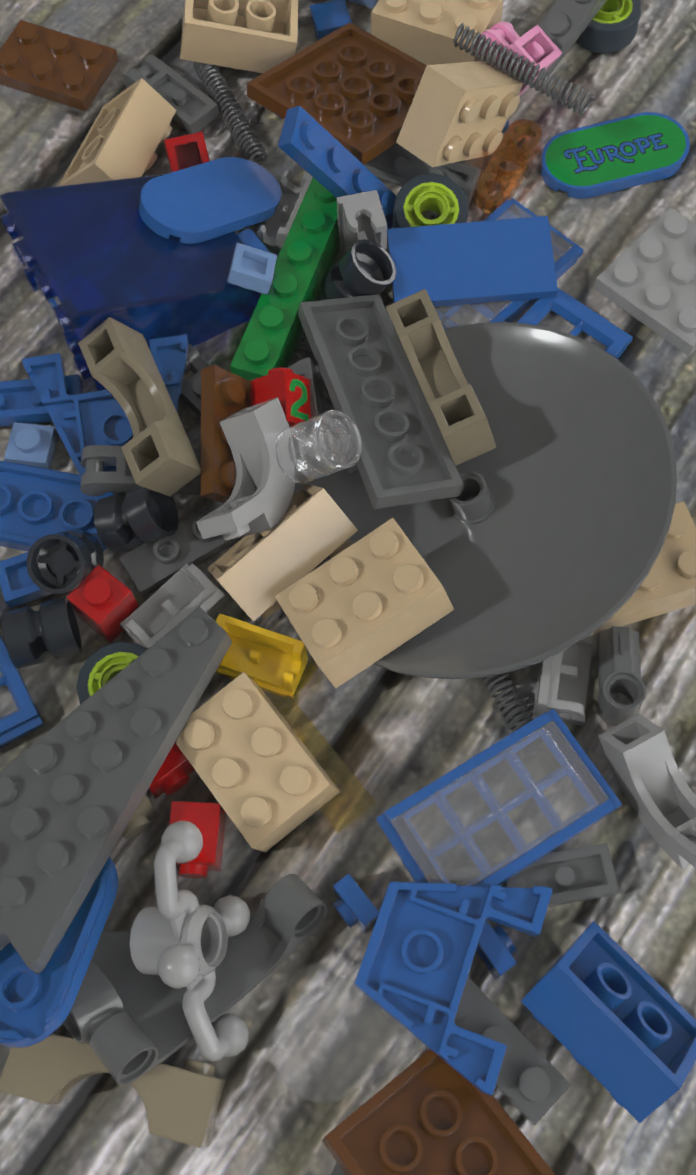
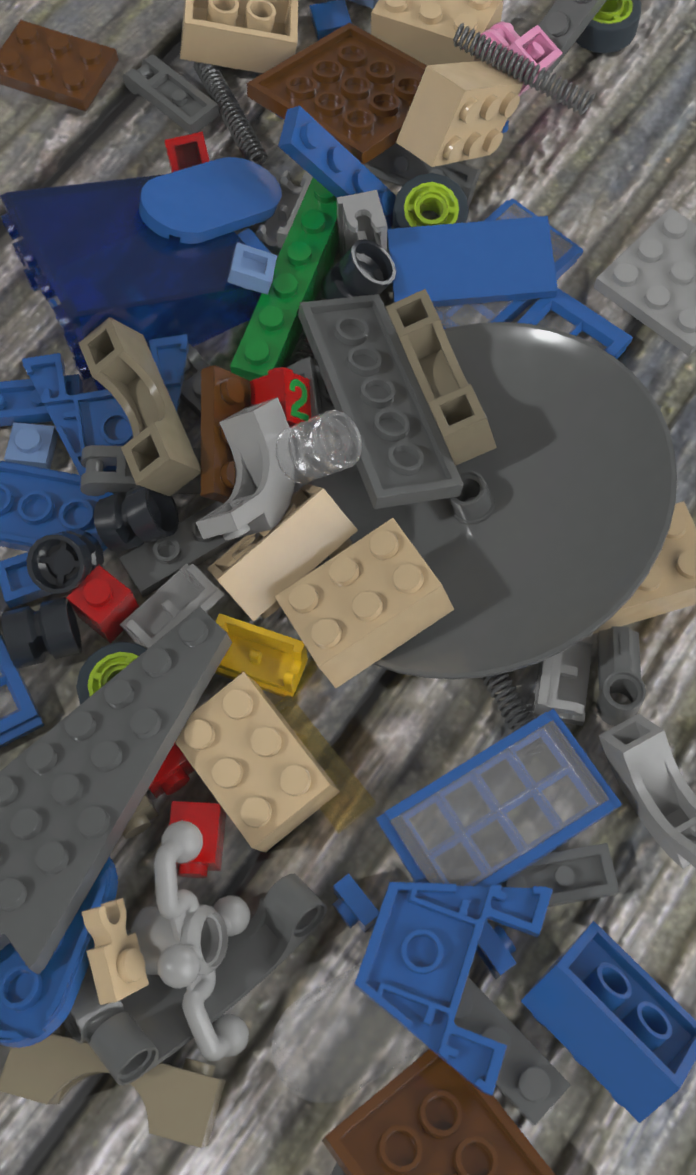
tan slope [57,78,177,207] -> none
clear orange beam [476,119,542,213] -> none
tile [540,112,690,199] -> none
none -> tan plate [82,898,149,1005]

